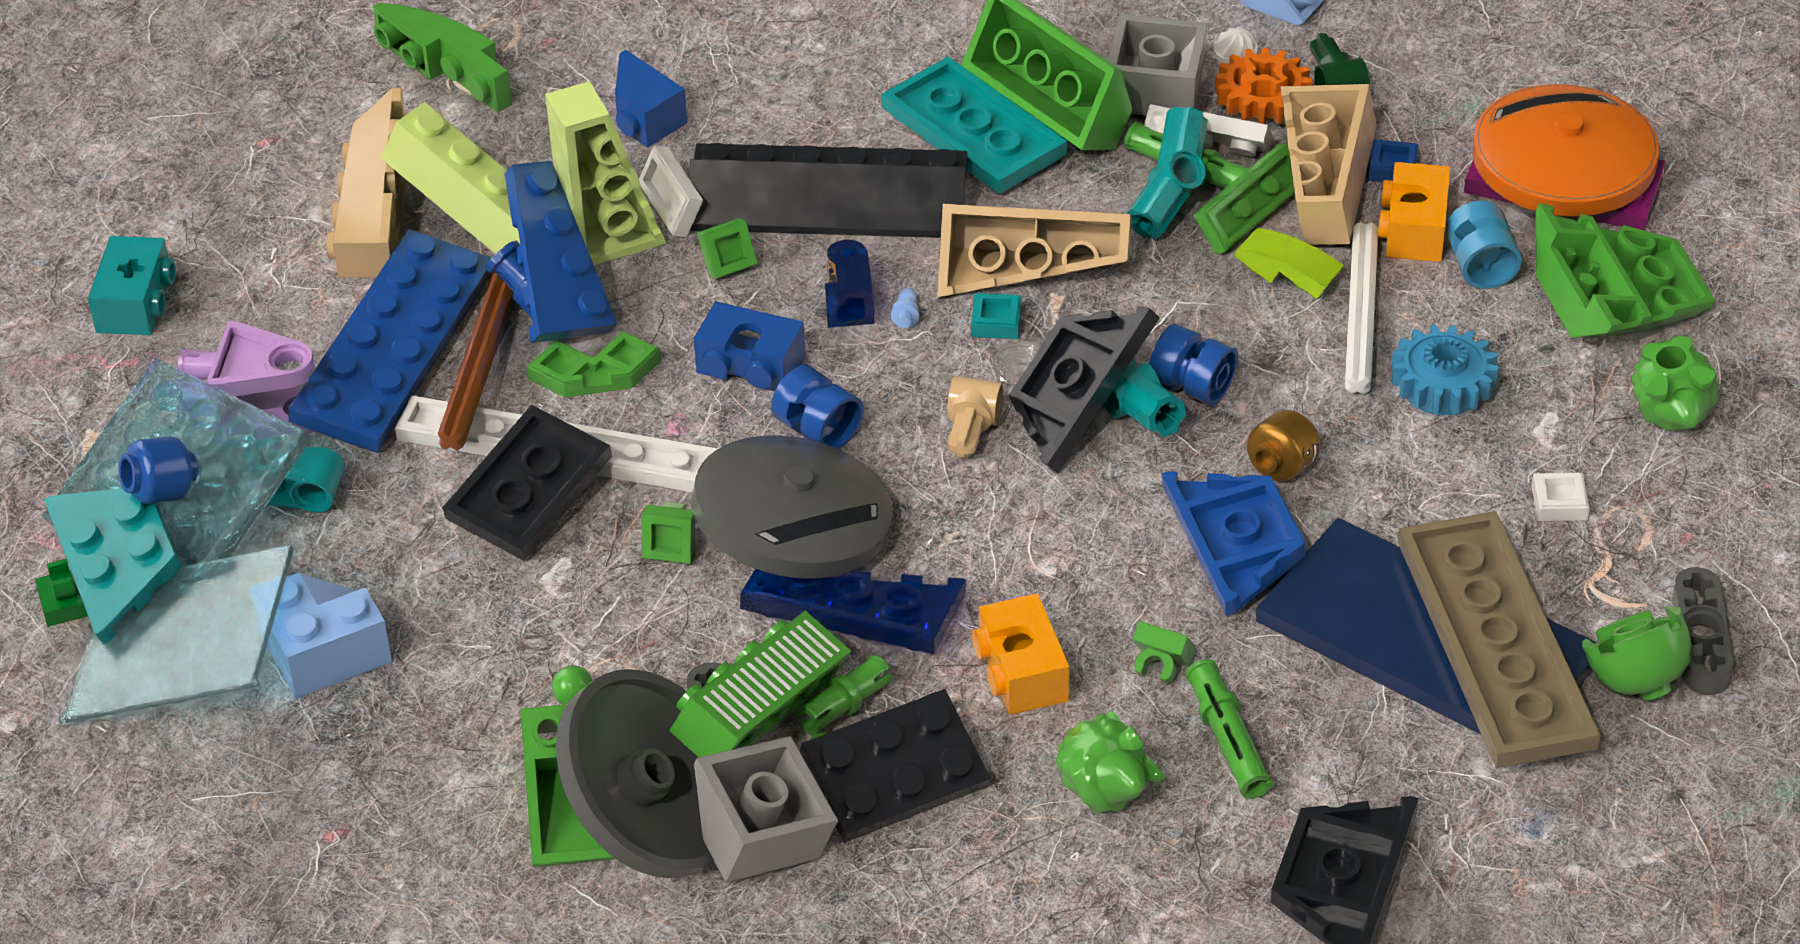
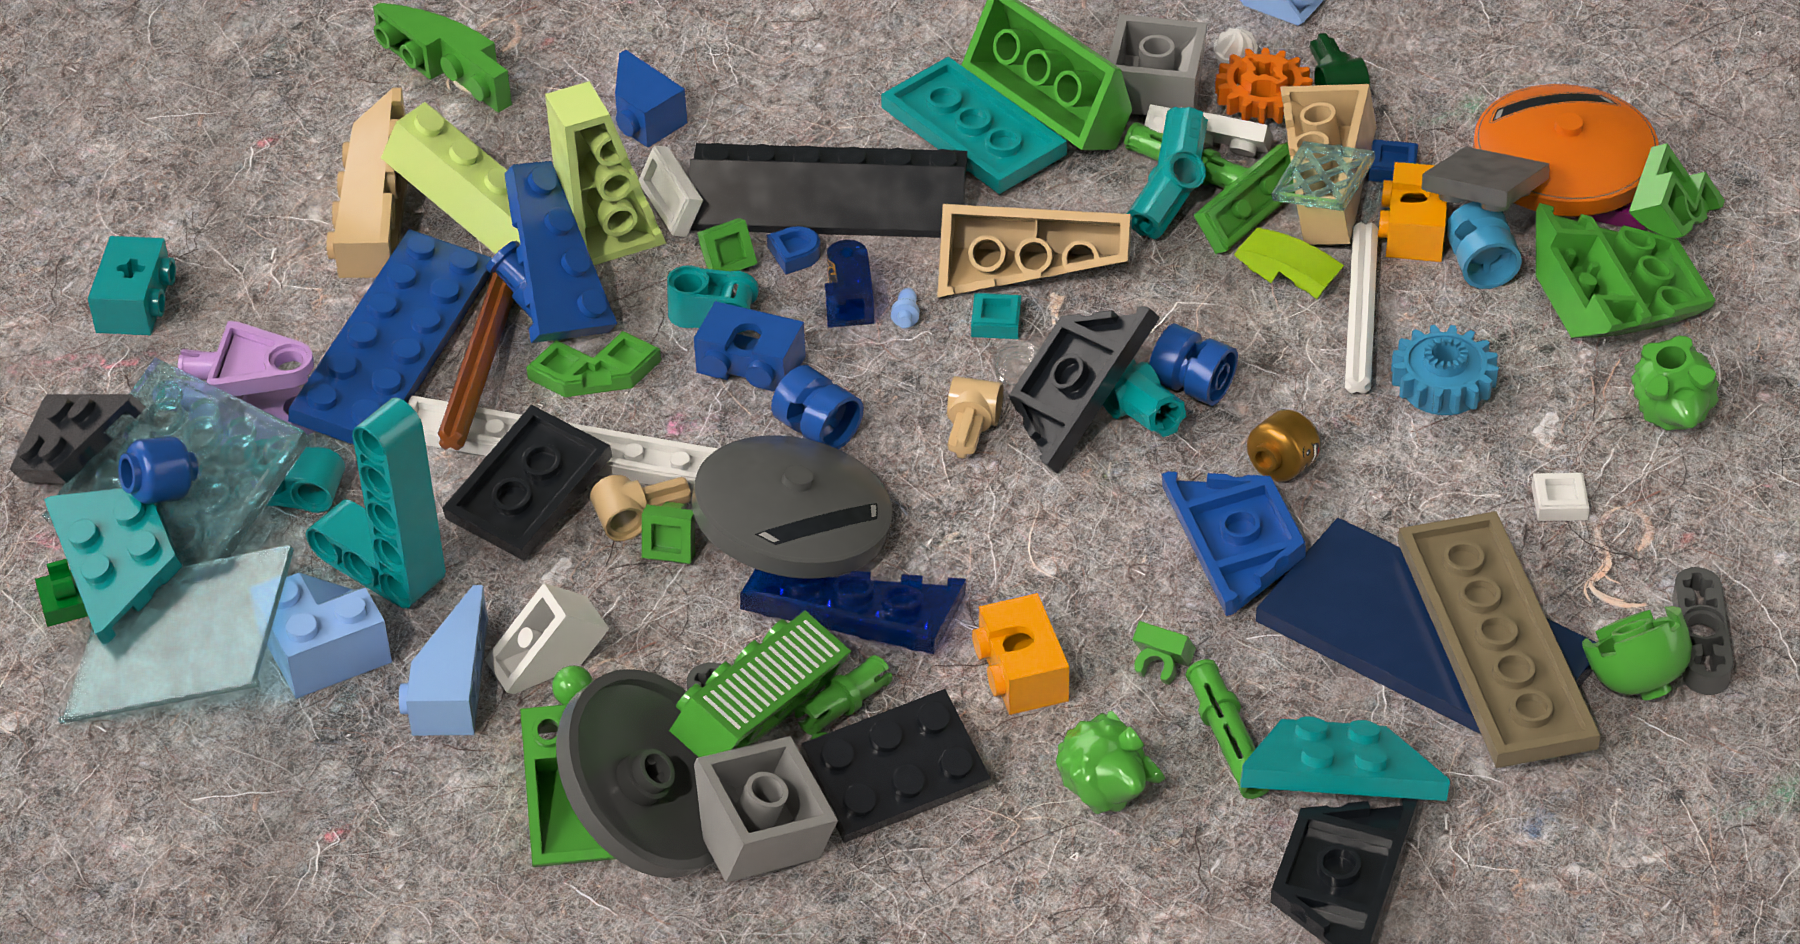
none -> black wing [10,394,146,483]
none -> teal beam [306,397,446,609]
none -> light blue slope [399,585,488,736]
none -> white slope [485,583,609,694]
none -> tan axle [590,475,691,541]
none -> teal piece [667,265,759,333]
none -> blue tile [767,226,821,275]
none -> teal wing [1240,716,1450,801]
none -> clear light blue window [1271,141,1376,211]
none -> flat silver tile [1422,146,1550,212]
none -> bright green slope [1629,143,1725,239]

